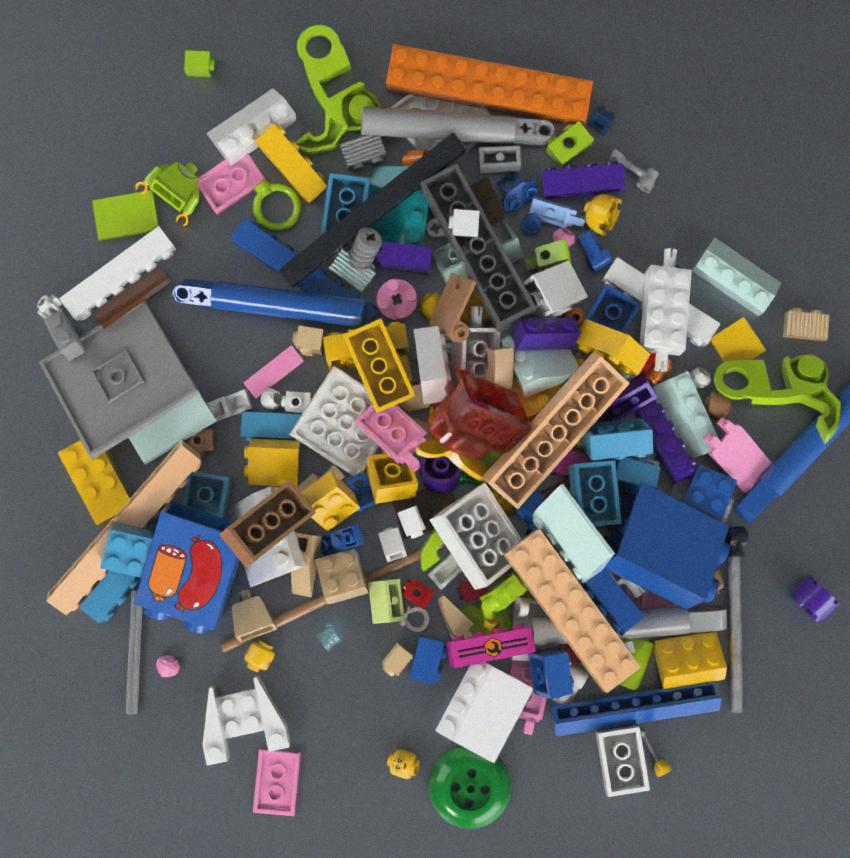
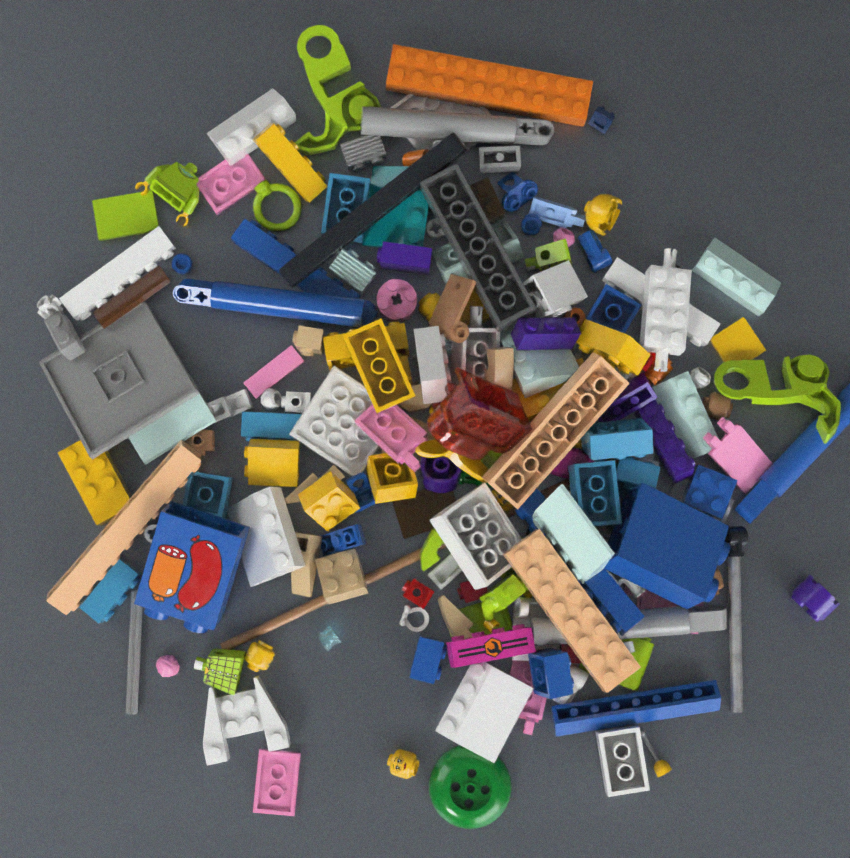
dark azure brick [100,521,153,578] -> none
lime brick [184,50,215,77] -> none
medium nougat brick [219,479,316,568] -> none
tan torso [232,589,277,643] -> none
light grey piece [348,228,382,271] -> none
yellowish green brick [368,579,405,624] -> none
white brick [378,527,407,563] -> none
tan brick [382,642,413,677] -> none
white brick [397,506,426,539] -> none
white brick [449,209,479,237] -> none
dark purple brick [540,161,626,199] -> none
lime brick [546,121,594,169] -> none
light grey brick [609,149,659,193] -> none
yellow brick [654,631,727,689] -> none
tan brick [783,308,830,341] -> none
none -> blue tile [172,253,193,275]
none -> lime torso [194,649,246,695]

